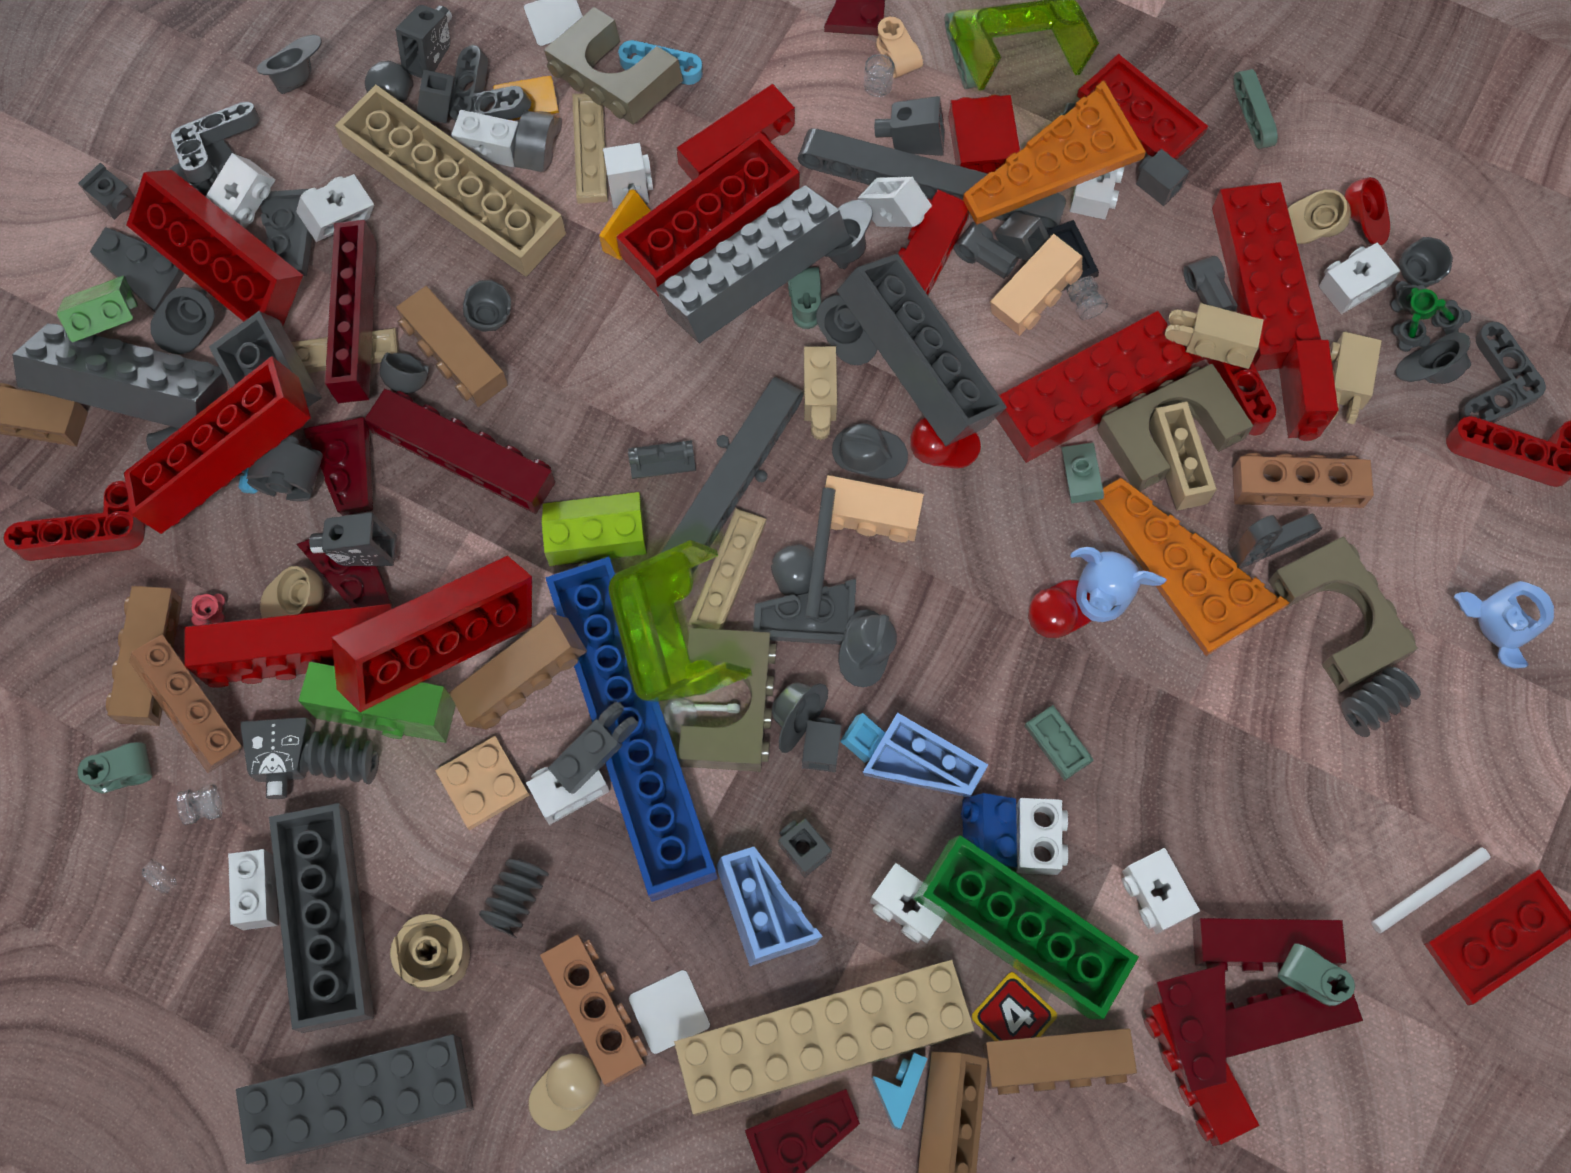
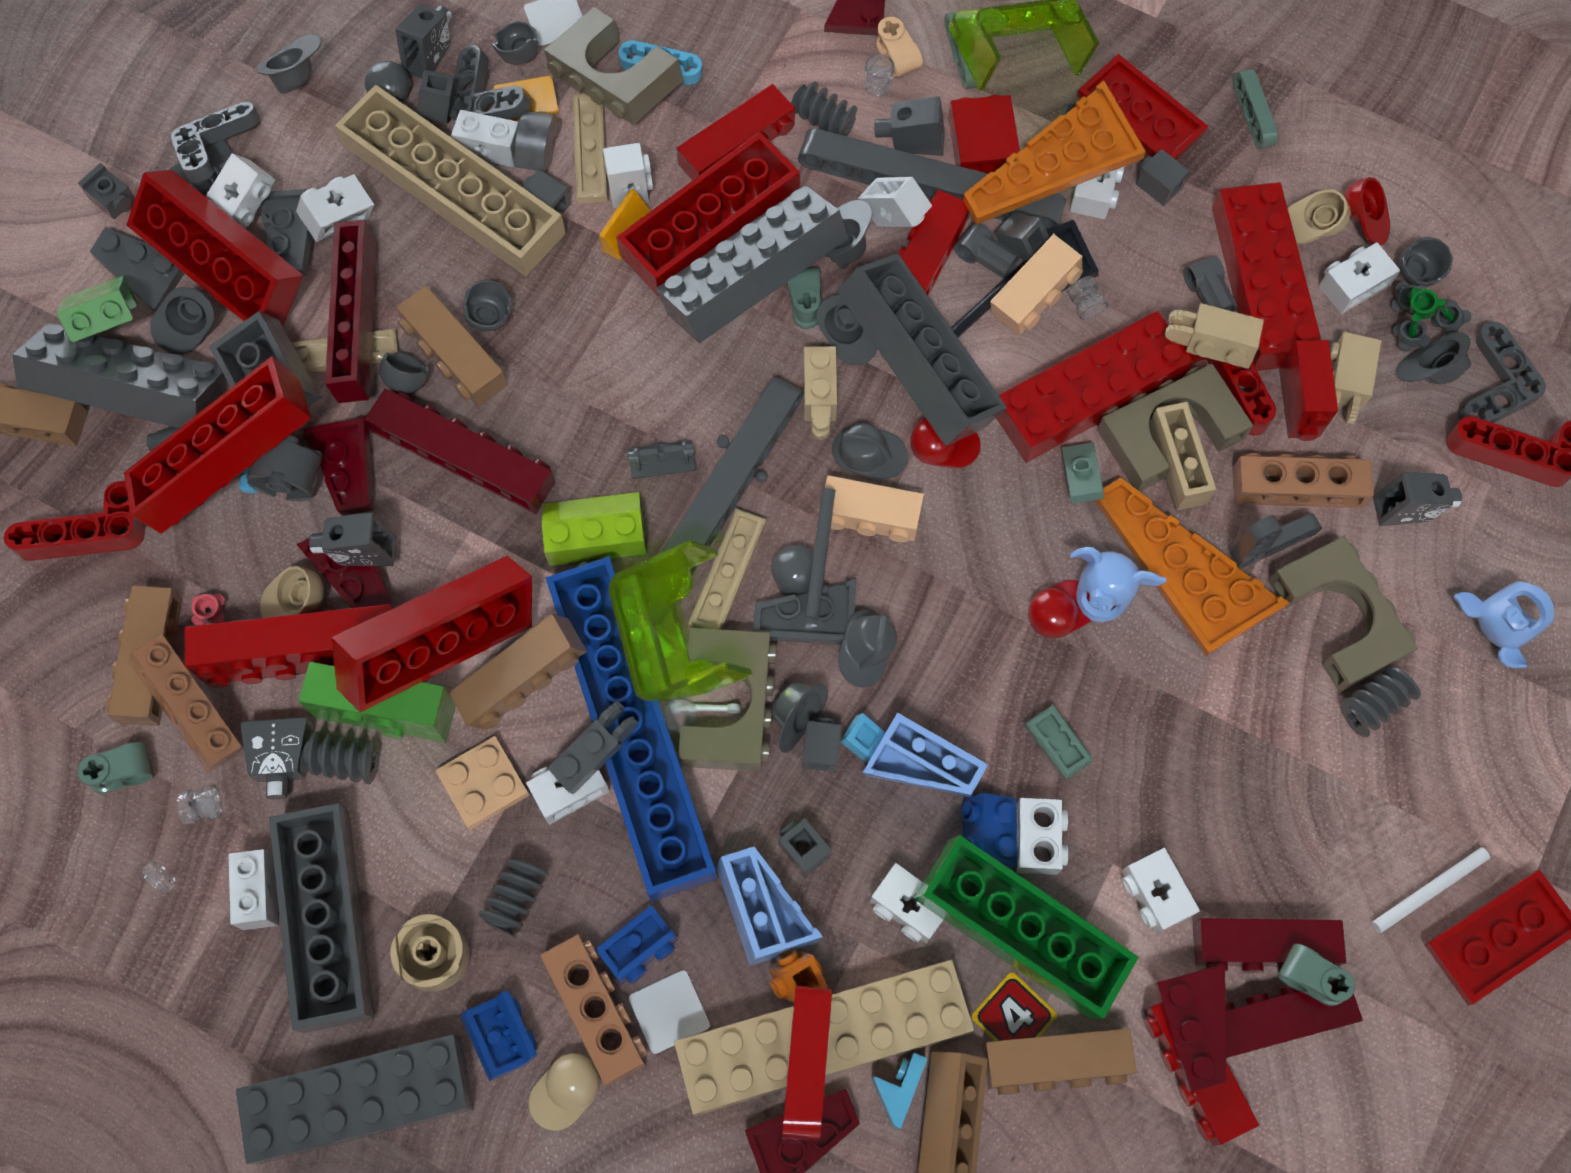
none -> blue bracket [460,990,537,1082]
none -> dark grey hair [492,21,539,65]
none -> dark grey brick [521,169,571,215]
none -> blue bracket [595,905,678,984]
none -> orange brick [768,949,828,1003]
none -> red beam [782,986,832,1141]
none -> dark grey piece [791,81,858,136]
none -> black bar [951,262,1026,338]
none -> dark grey torso [1373,472,1462,526]

